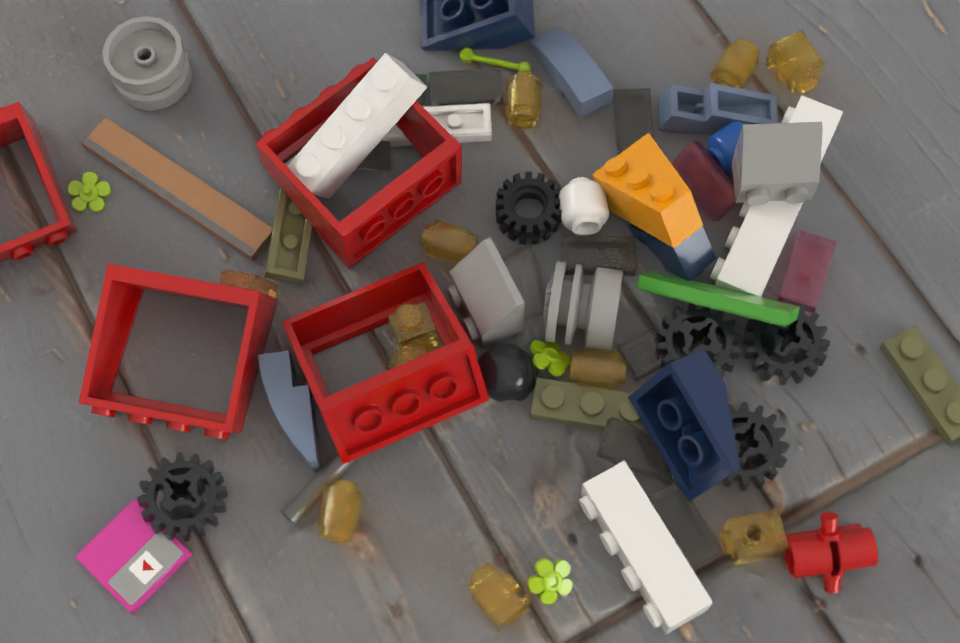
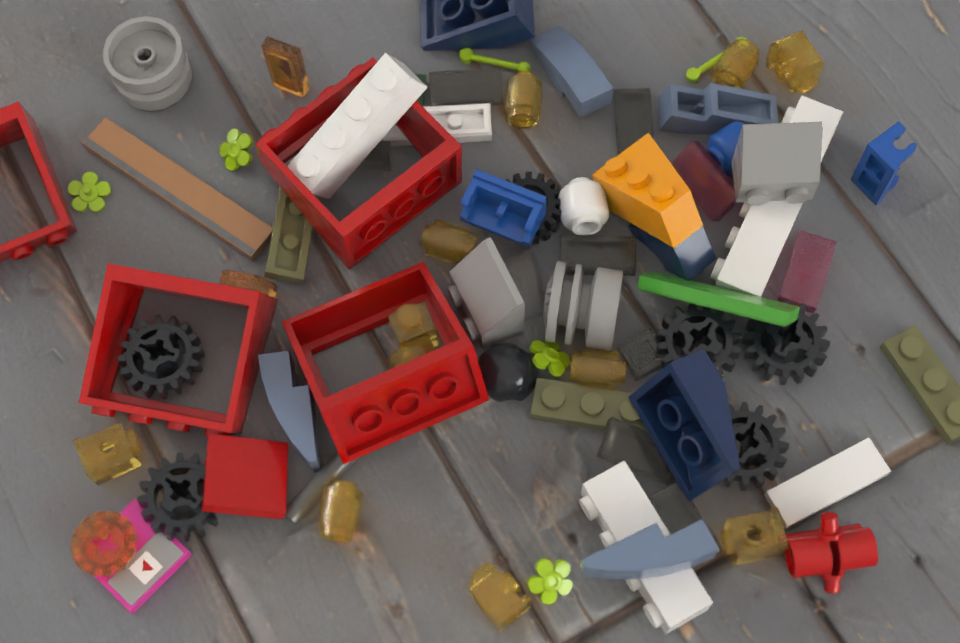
none -> clear orange gear [71,511,139,577]
none -> clear yellow brick [73,422,143,486]
none -> black gear [117,314,205,399]
none -> red tile [202,433,288,520]
none -> lime plant [220,129,254,171]
none -> clear orange tile [261,36,310,97]
none -> blue hinge [460,169,546,248]
none -> sand blue slope [579,519,719,579]
none -> lime hinge [686,37,748,83]
none -> white tile [764,437,891,530]
none -> blue hinge [851,121,917,205]

